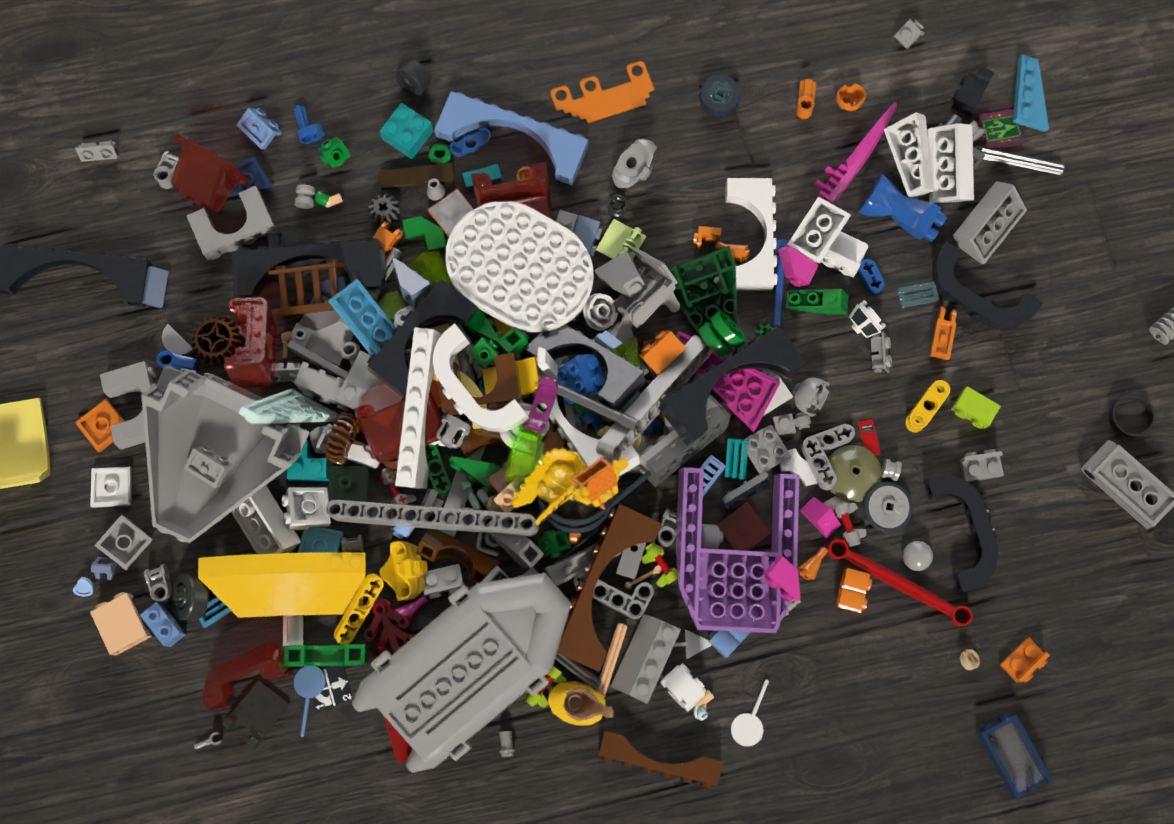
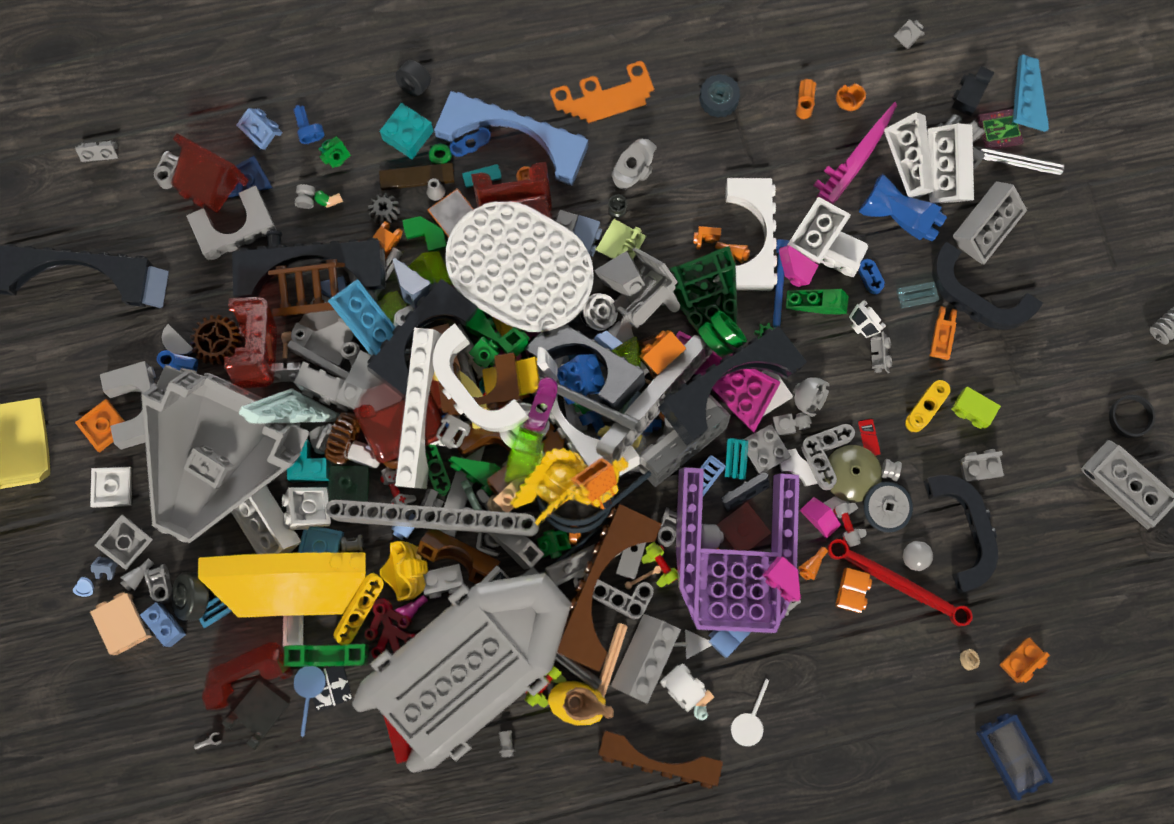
none -> light grey cone [120,558,154,591]

